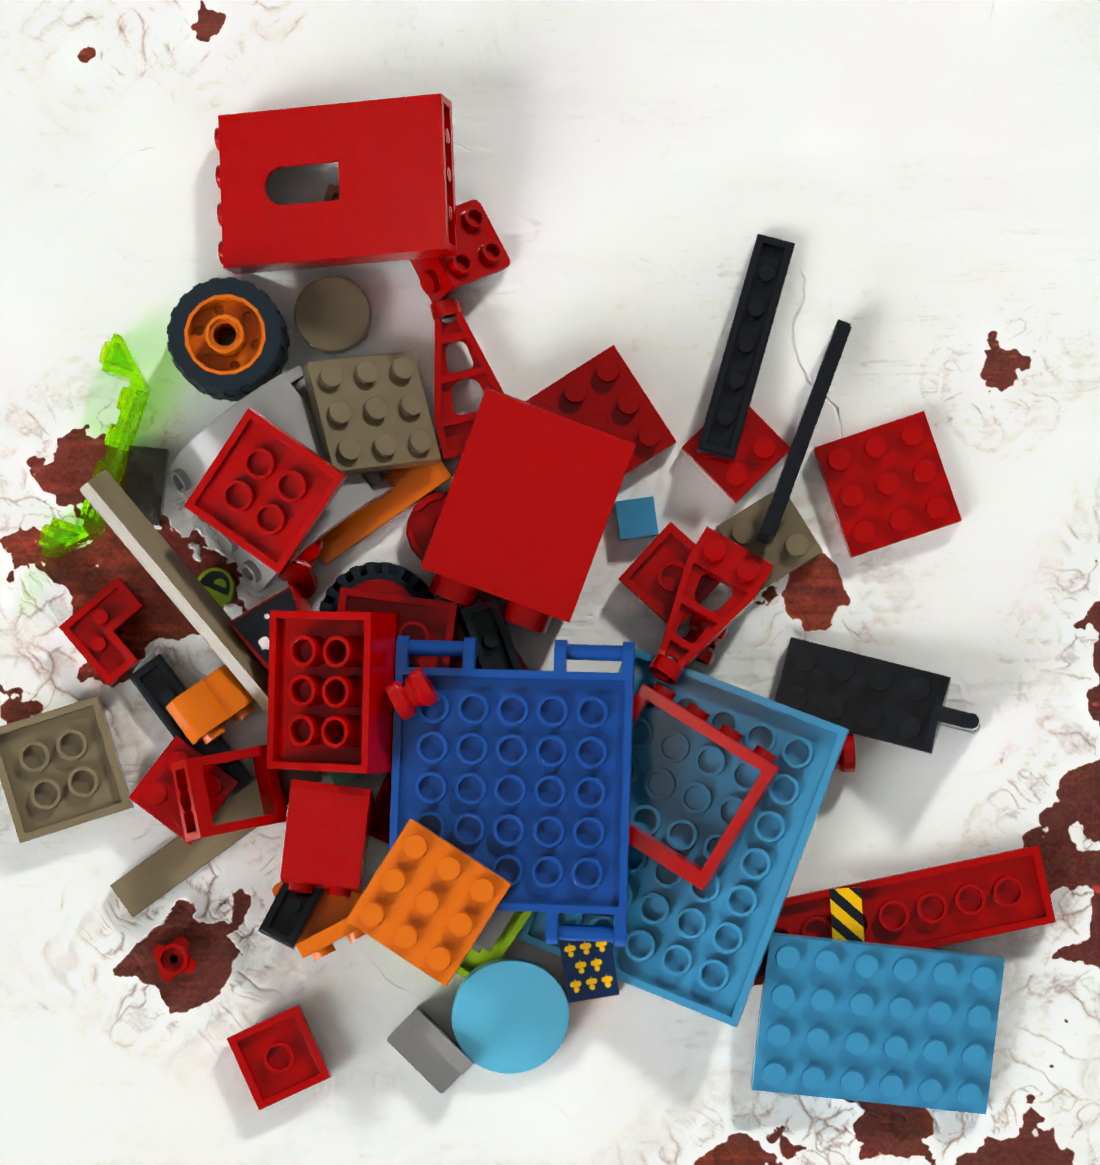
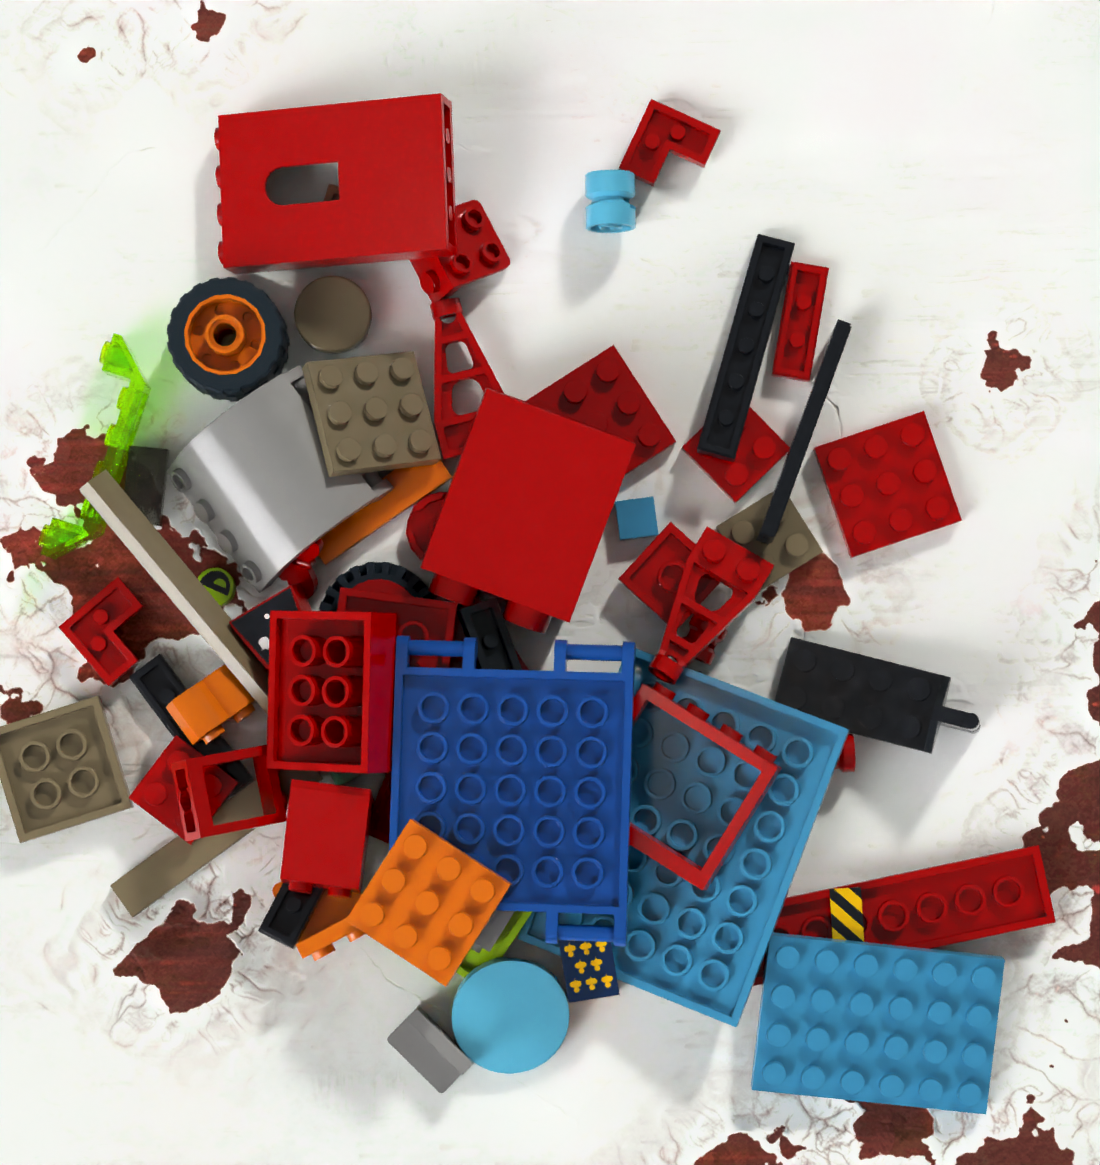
red plate [152,936,197,981] -> none
red plate [184,408,348,574] -> none
red plate [227,1004,332,1110] -> none
red wheel [385,666,440,721] -> none
none -> medium azure wheel [585,170,636,233]
none -> red plate [619,99,721,186]
none -> red tile [771,261,829,383]

